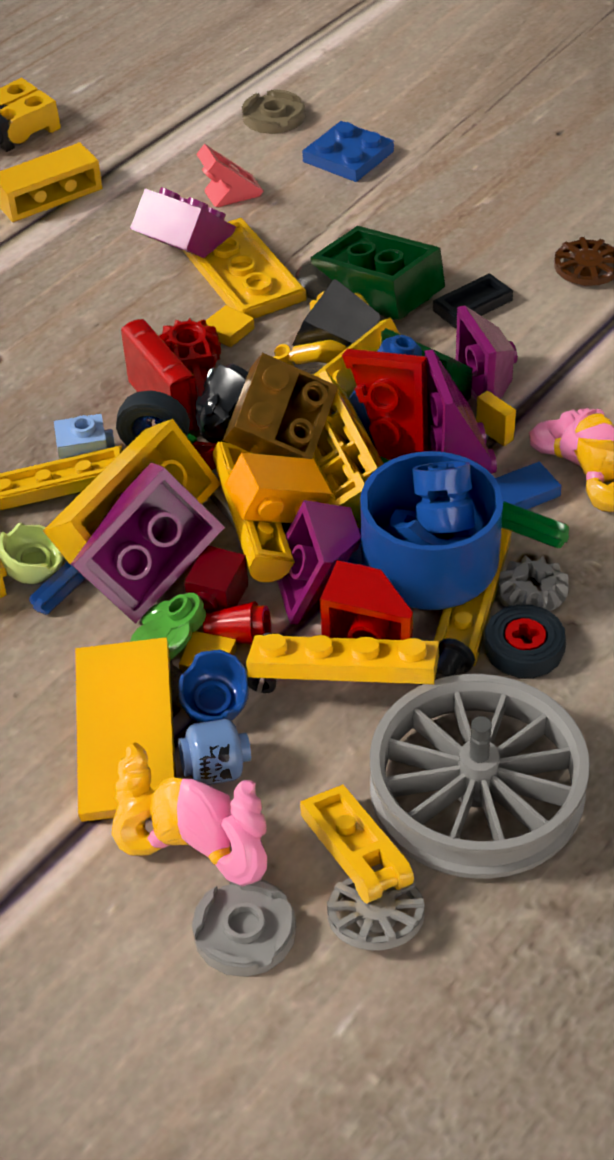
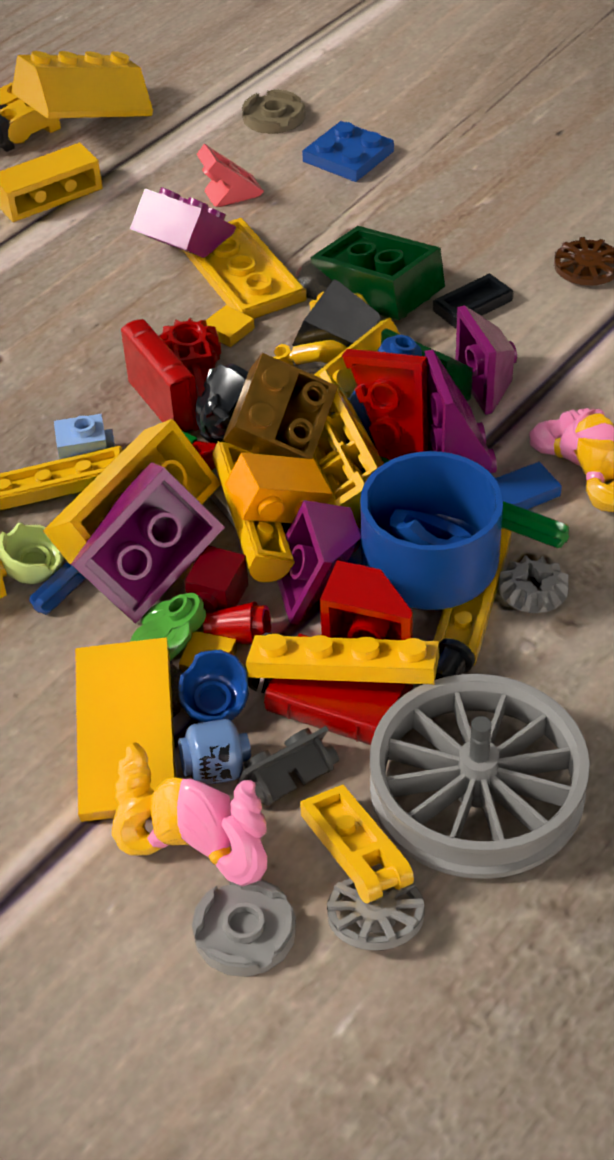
black bush [116,390,190,446] -> none
blue wheel [413,461,475,533] -> none
yellow tile [476,391,516,446] -> none
black bush [485,604,566,678] -> none
none -> yellow slope [12,51,153,119]
none -> dark grey hinge [237,726,339,806]
none -> red piece [264,633,413,745]

